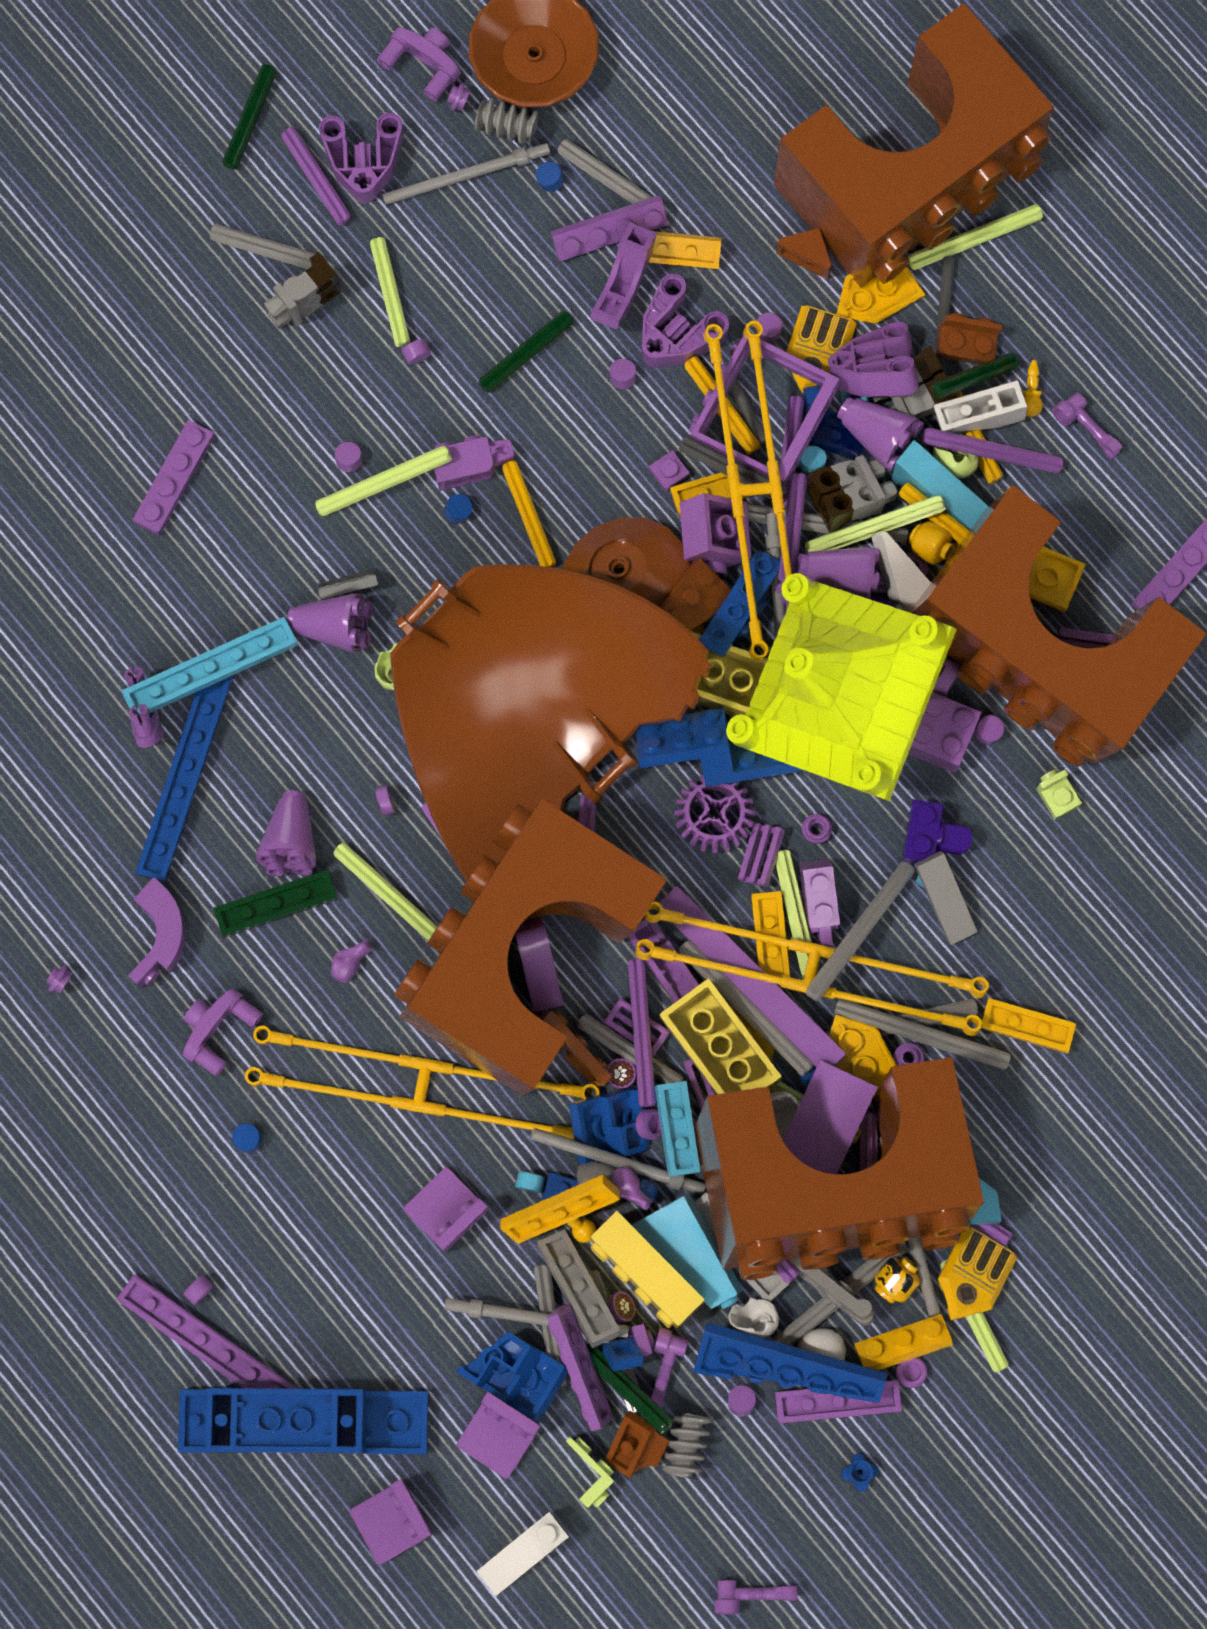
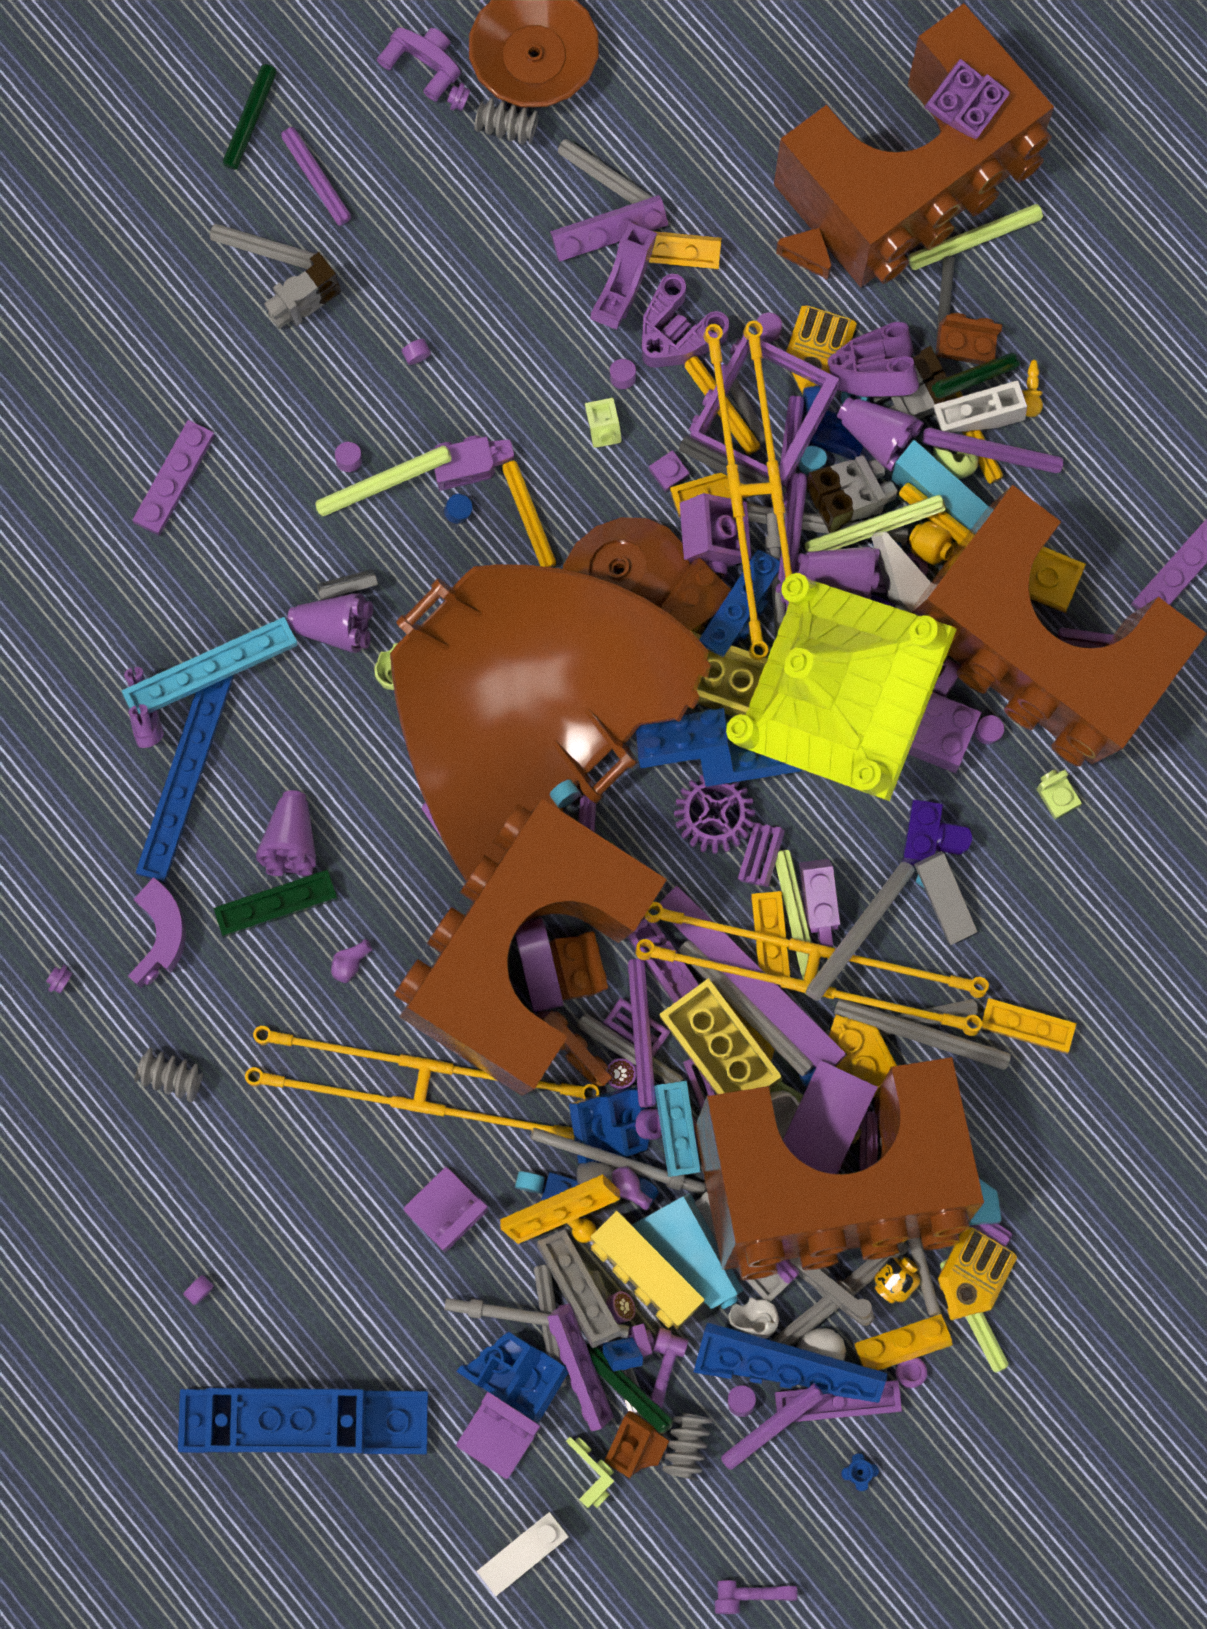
medium lavender tile [116,1274,298,1389] -> none
medium lavender connector [182,988,264,1077] -> none
blue piece [232,1123,262,1153] -> none
medium lavender connector [319,113,404,204] -> none
yellowish green axle [333,842,437,940] -> none
medium lavender bracket [350,1479,433,1565] -> none
yellowish green axle [370,237,410,347] -> none
medium lavender tile [375,785,395,816] -> none
light grey bar [382,143,550,205] -> none
dark green axle [479,310,573,393] -> none
blue piece [536,162,564,192] -> none
medium lavender plate [802,814,832,844] -> none
yellow tile [836,267,925,324] -> none
medium lavender plate [893,1043,924,1066] -> none
medium lavender brick [1052,392,1123,459] -> none
none -> light grey piece [134,1048,203,1103]
none -> dark orange bracket [549,931,608,1000]
none -> medium azure piece [550,780,580,808]
none -> yellowish green bracket [585,398,622,448]
none -> medium lavender axle [721,1384,824,1470]
none -> medium lavender slope [924,59,1010,140]

